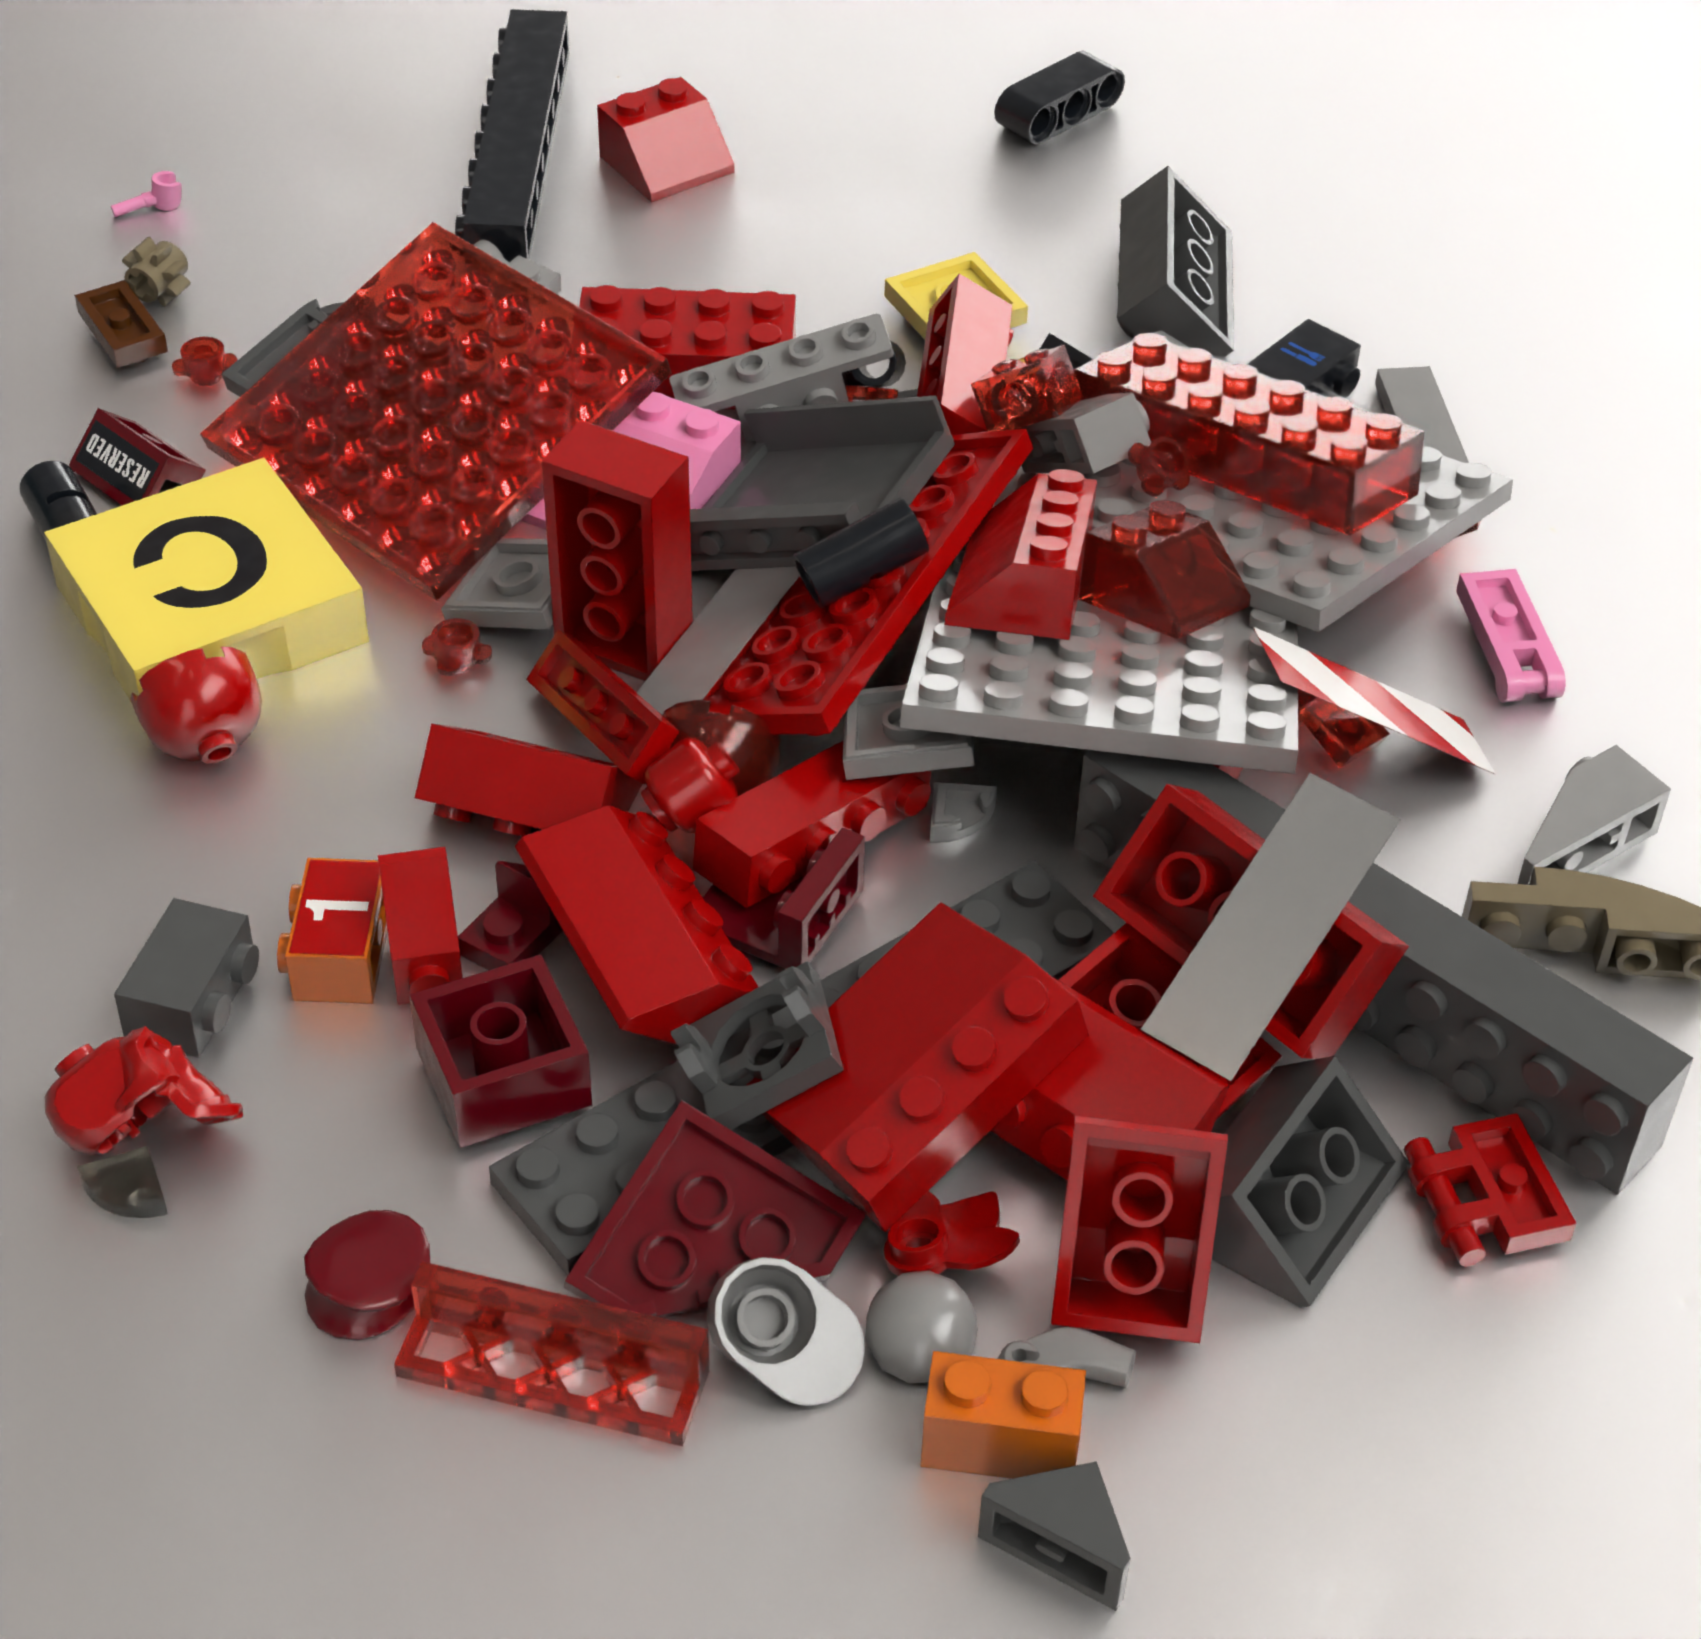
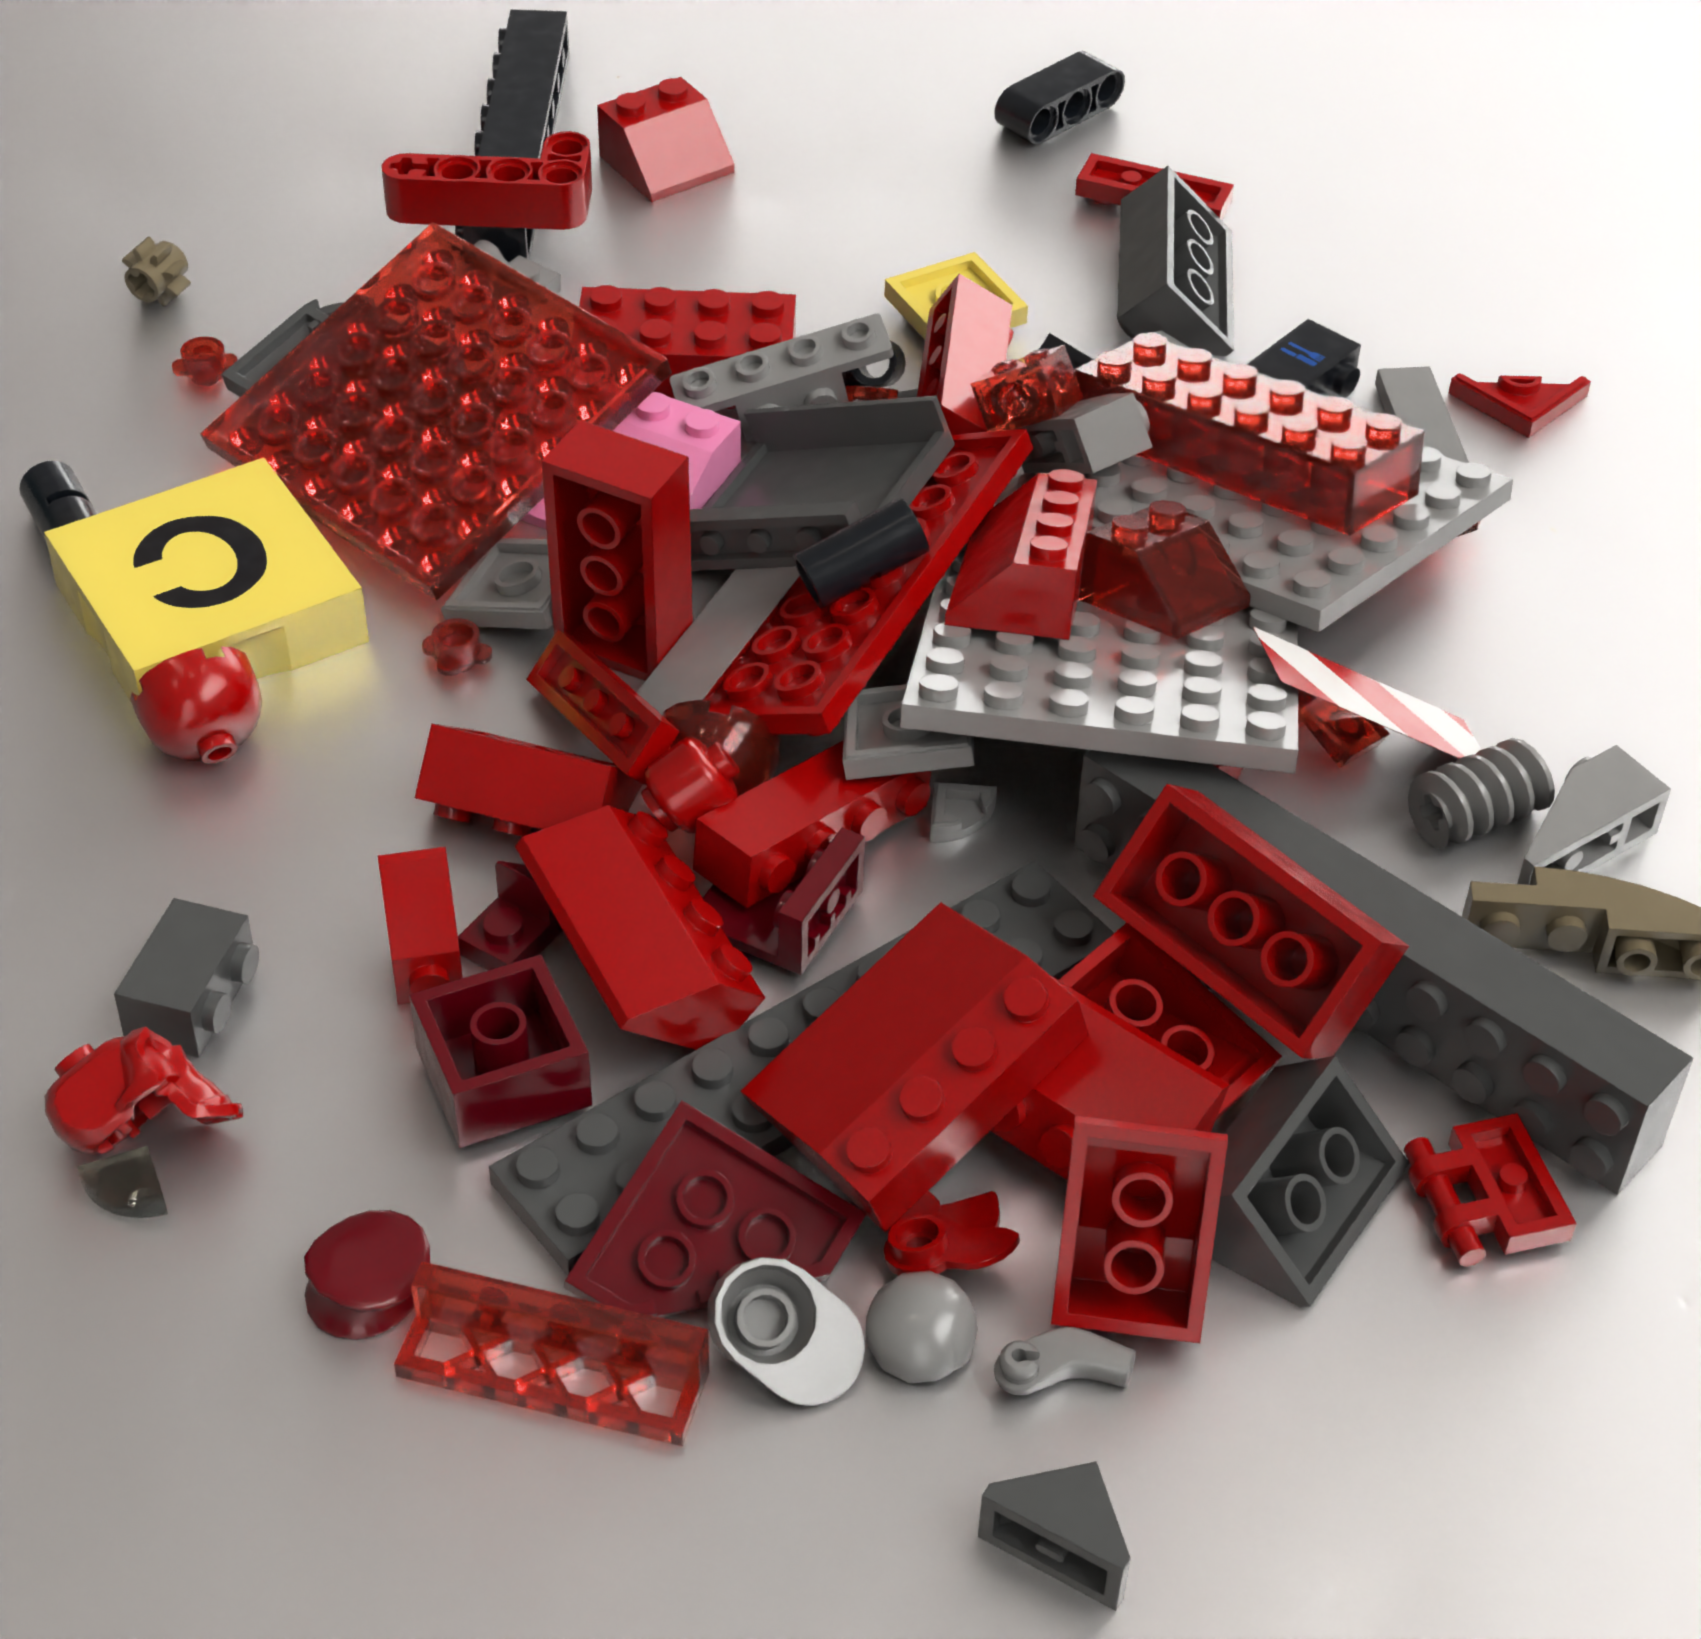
panel [69,408,206,505] -> none
reddish brown plate [75,280,168,368] -> none
bright pink hand [111,171,182,218] -> none
brick [277,858,388,1004] -> none
dark grey piece [671,961,844,1130] -> none
orange brick [920,1351,1086,1479] -> none
clear red plate [1128,436,1190,497] -> none
light grey sticker [1141,773,1401,1081] -> none
bright pink plate [1456,569,1566,703] -> none
none -> red beam [381,131,592,230]
none -> red plate [1075,153,1234,220]
none -> light grey piece [1408,738,1555,850]
none -> red tile [1448,373,1591,438]

